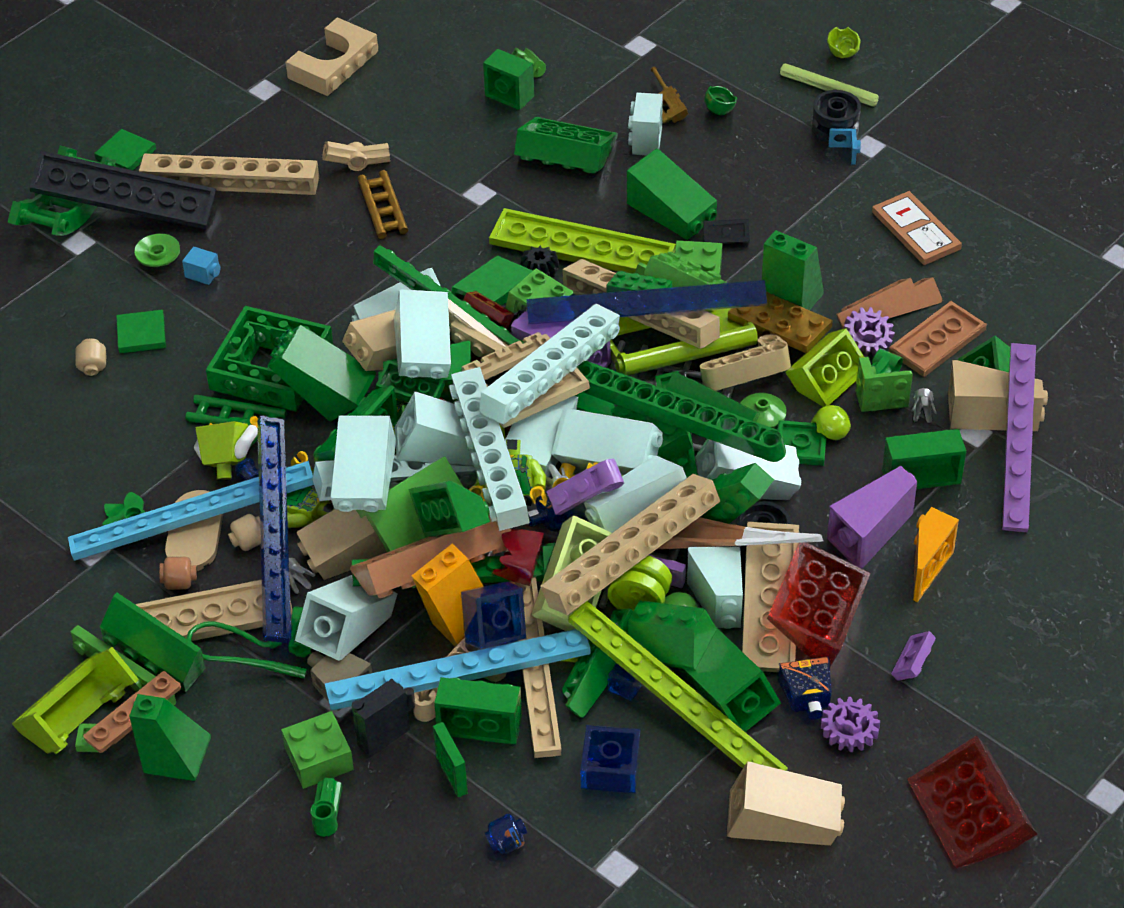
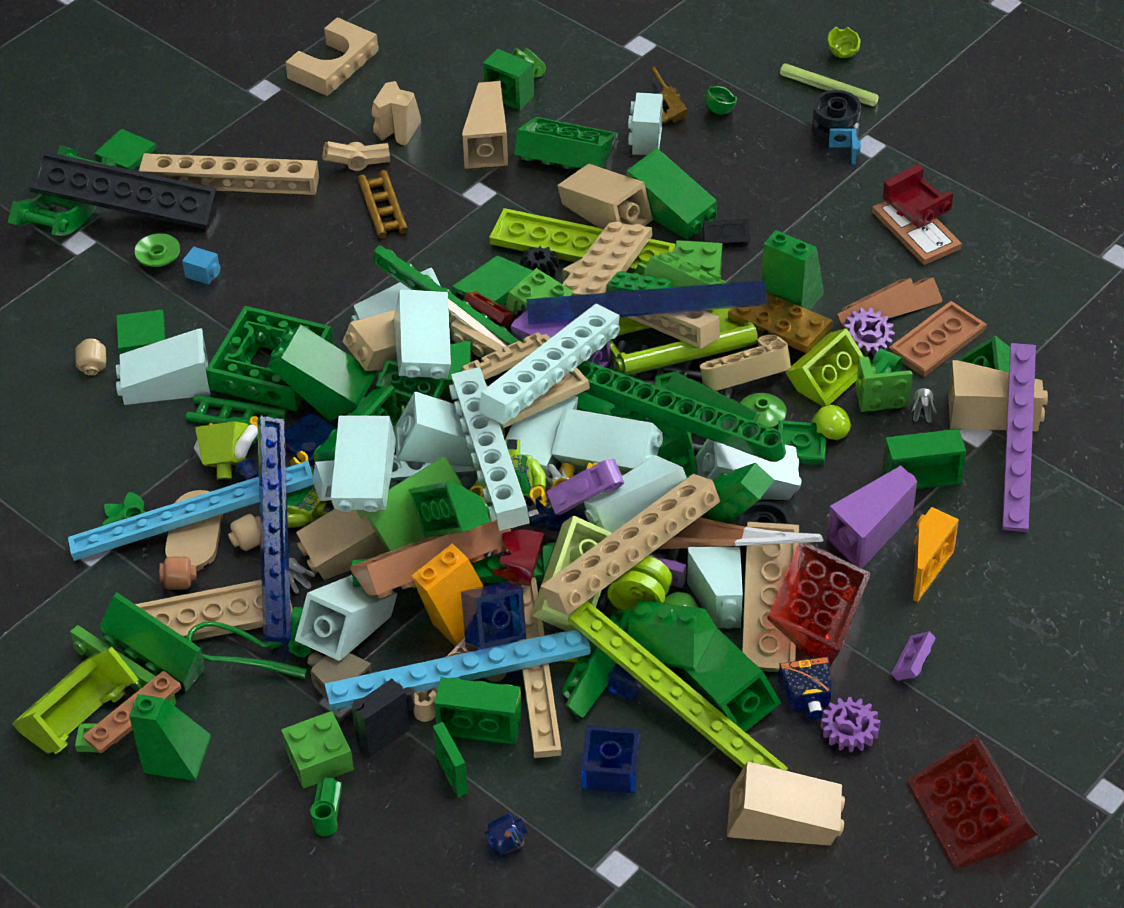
none -> light aqua slope [116,329,210,405]
none -> clear blue plate [276,411,335,467]
none -> tan piece [372,81,421,145]
none -> tan slope [462,81,508,169]
none -> tan slope [557,164,653,229]
none -> tan plate [562,222,652,305]
none -> dark red panel [882,164,954,228]

